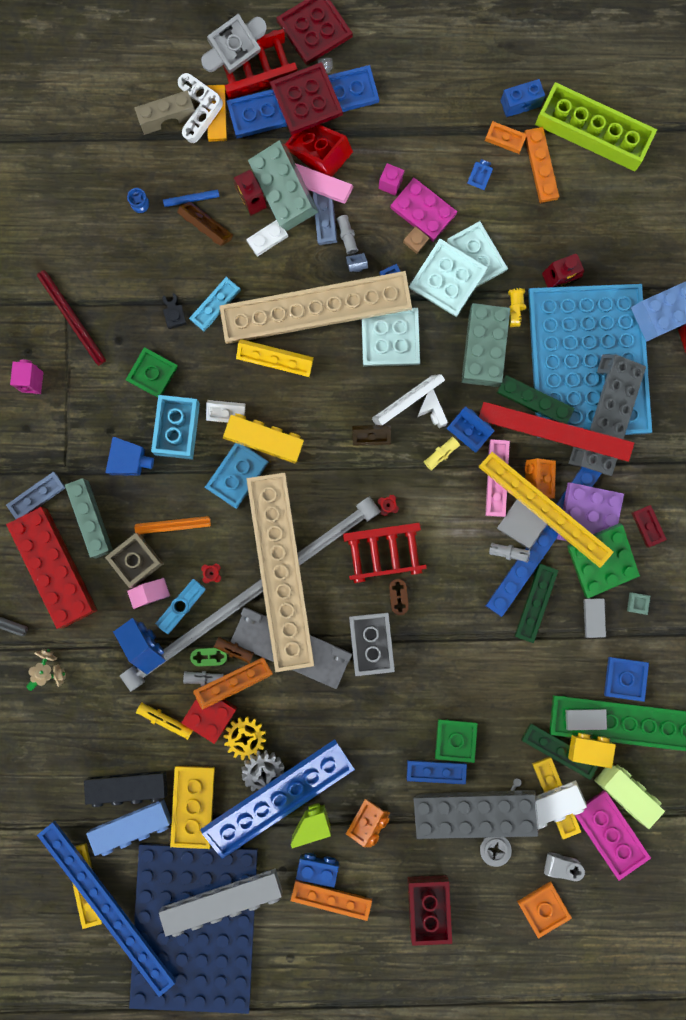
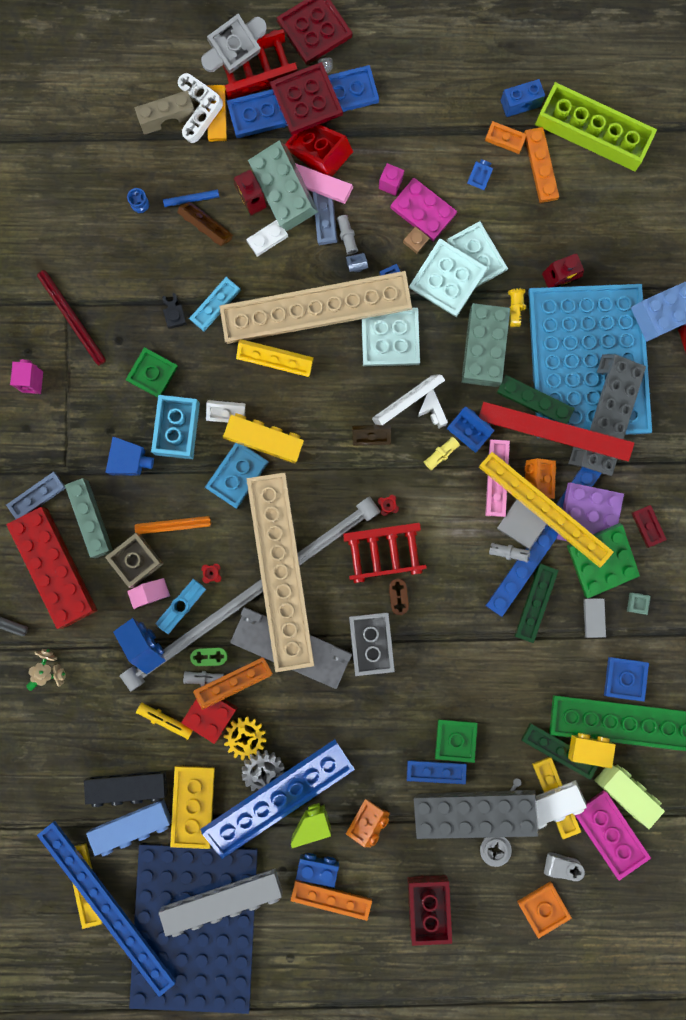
reddish brown pin [213,636,254,664] -> none
light grey tile [566,709,607,730] -> none

